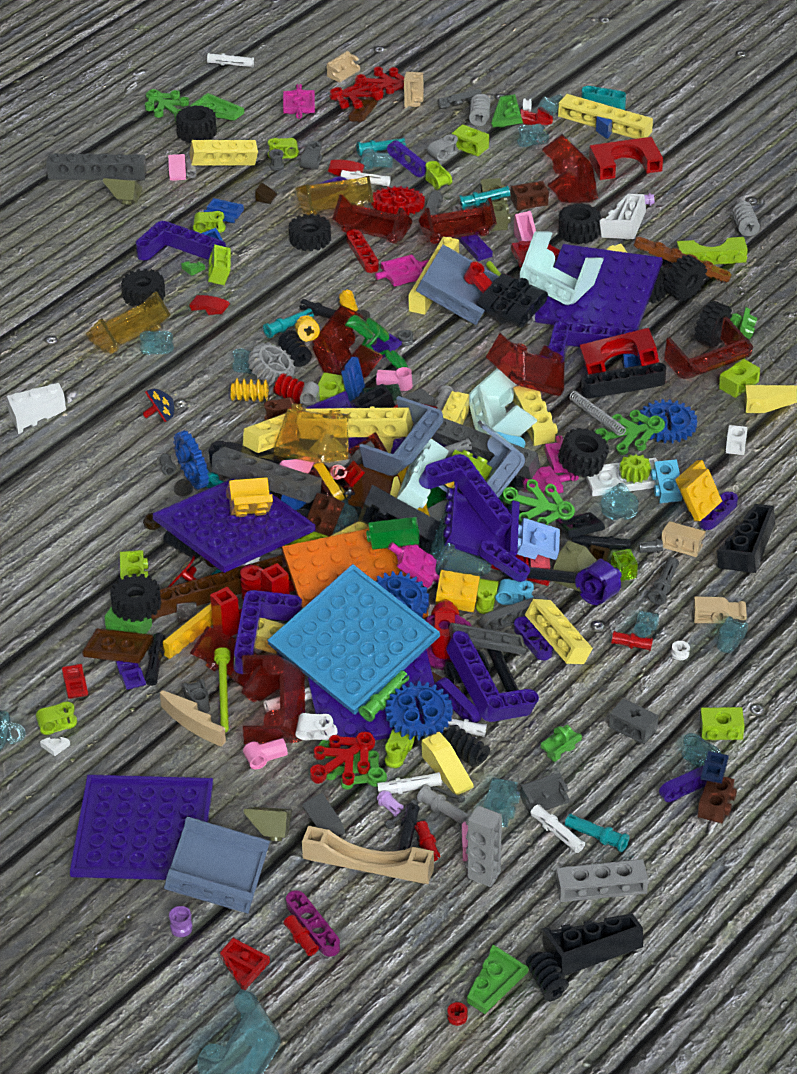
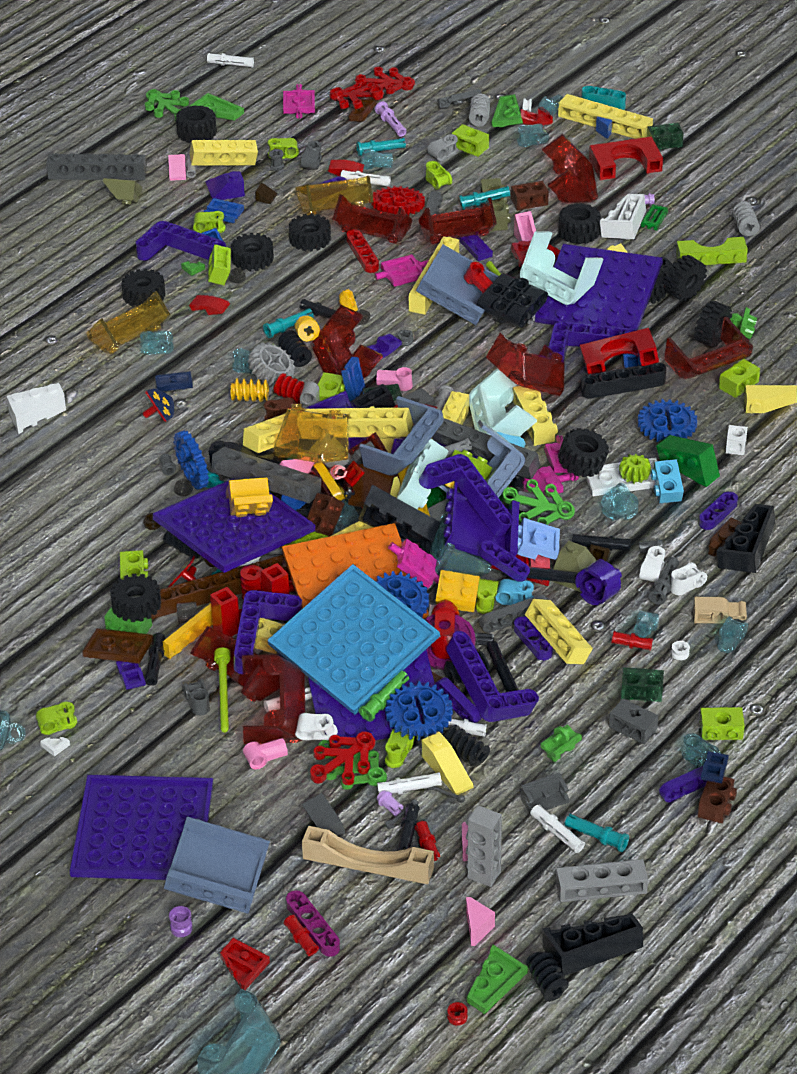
red slope [62,664,88,699] -> none
tan slope [160,690,226,747] -> none
olive slope [244,807,292,841] -> none
tan hinge [327,51,360,83] -> none
green plant [345,315,408,369] -> none
green brick [366,517,420,549] -> none
dark purple beam [387,140,426,177] -> none
tan hinge [404,72,424,107] -> none
light grey pin [417,785,469,825] -> none
dark grey tile [448,623,526,655] -> none
clear light blue brick [483,778,521,827] -> none
black tile [556,512,605,538] -> none
light grey piece [570,391,626,436] -> none
bright green plant [595,410,665,455] -> none
clear neon green brick [611,549,638,581] -> none
dark orange plate [633,237,732,282] -> none
tan hinge [661,521,706,557] -> none
yellow bracket [675,460,722,521] -> none
none -> dark blue plate [155,371,193,392]
none -> dark purple slope [205,171,245,200]
none -> clear smoke plate [229,268,246,284]
none -> black tyre [231,233,274,271]
none -> lavender pin [375,101,407,137]
none -> bright pink slope [466,897,495,946]
none -> clear green brick [621,667,664,702]
none -> white piece [639,546,665,582]
none -> green tile [641,204,668,231]
none -> clear green brick [647,123,684,150]
none -> green wedge [656,435,720,487]
none -> white piece [670,562,707,595]
none -> reddish brown hinge [708,517,742,557]

